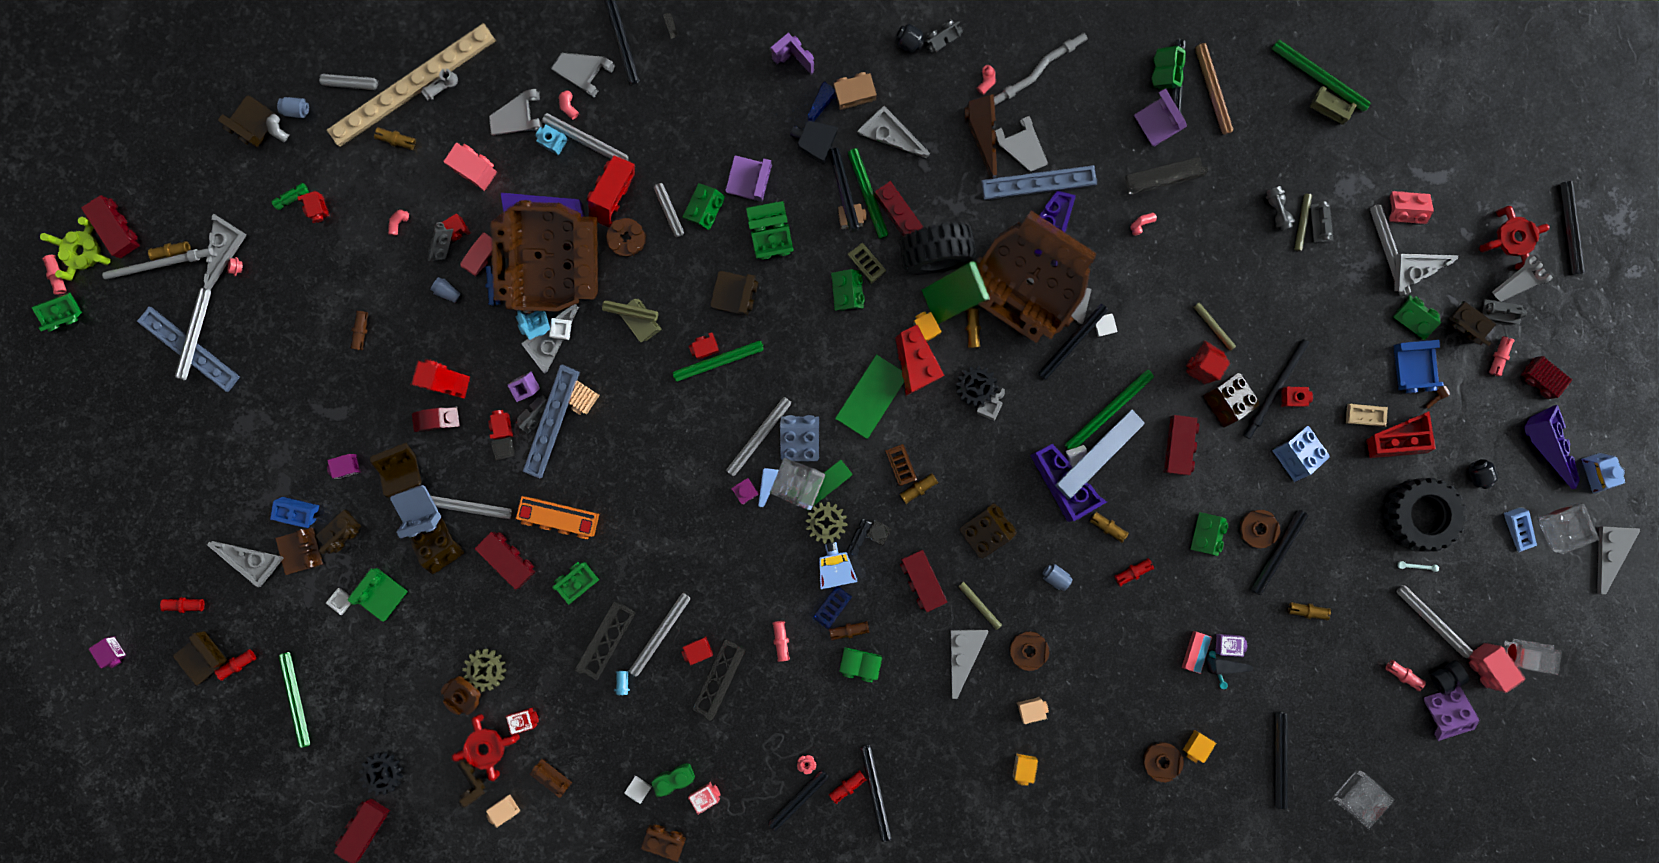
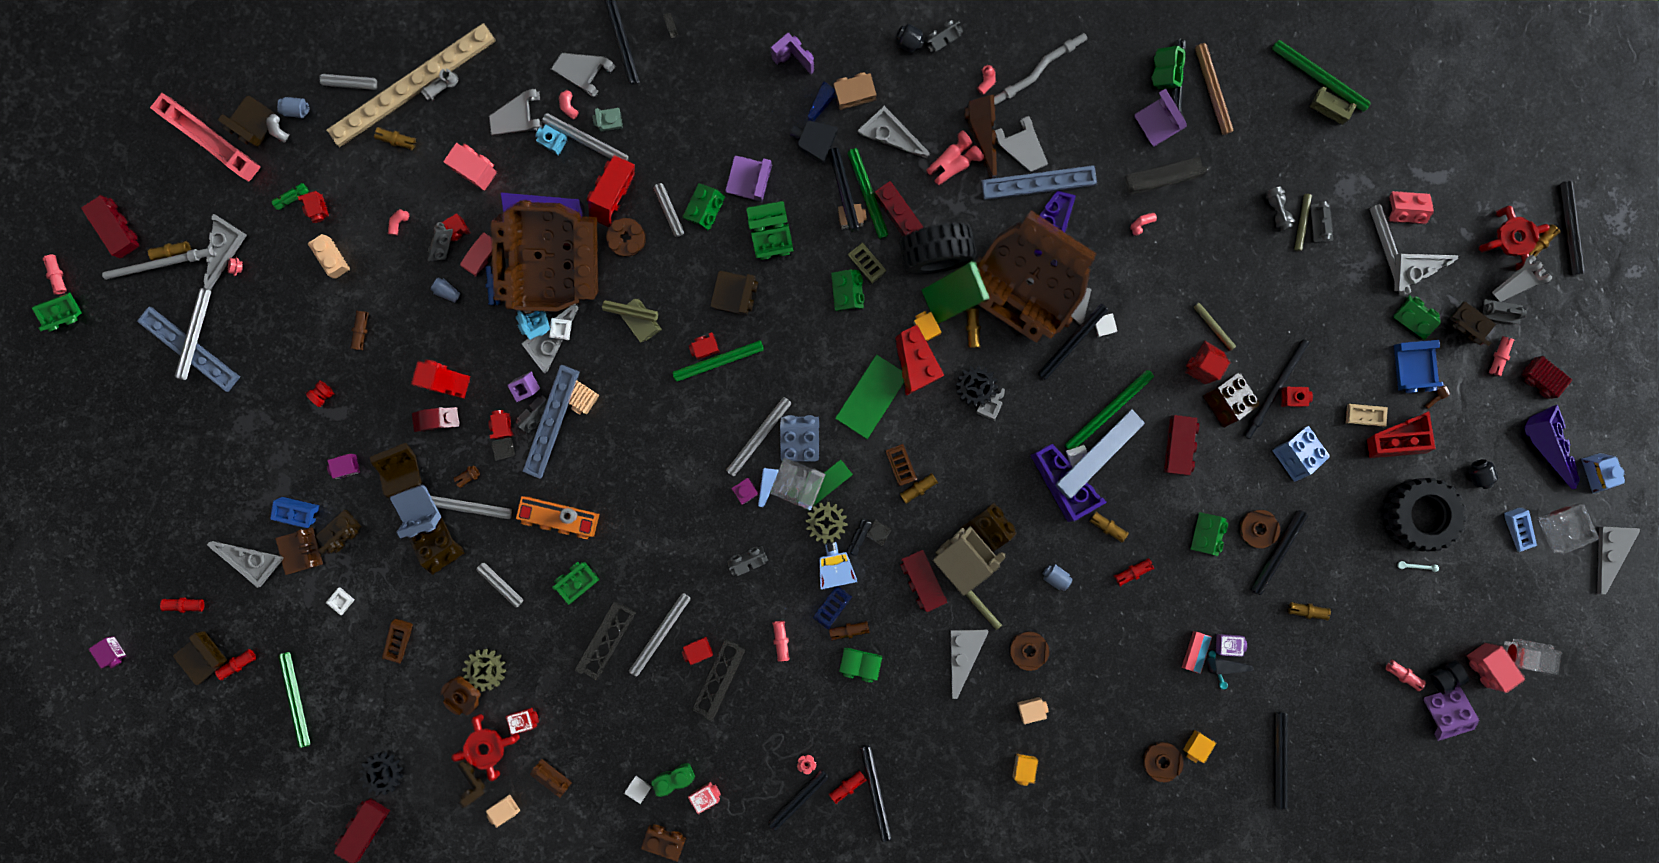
lime plate [40,217,110,281] -> none
green bracket [347,568,407,622] -> none
dark red brick [475,532,535,590] -> none
medium azure pin [614,671,630,695] -> none
clear brick [1332,769,1395,829] -> none
light grey axle [1396,585,1473,658] -> none
none -> coral arch [150,93,261,181]
none -> red wheel [306,380,334,407]
none -> light nougat brick [308,234,350,279]
none -> reddish brown slope [382,619,413,664]
none -> reddish brown pin [453,466,480,488]
none -> light grey axle [476,563,524,607]
none -> light grey pin [560,508,577,524]
none -> sand green bracket [593,108,623,132]
none -> dark grey hinge [727,546,768,576]
none -> coral piece [926,130,984,185]
none -> dark tan container [933,526,1005,596]
none -> pearl gold pin [1529,224,1560,257]

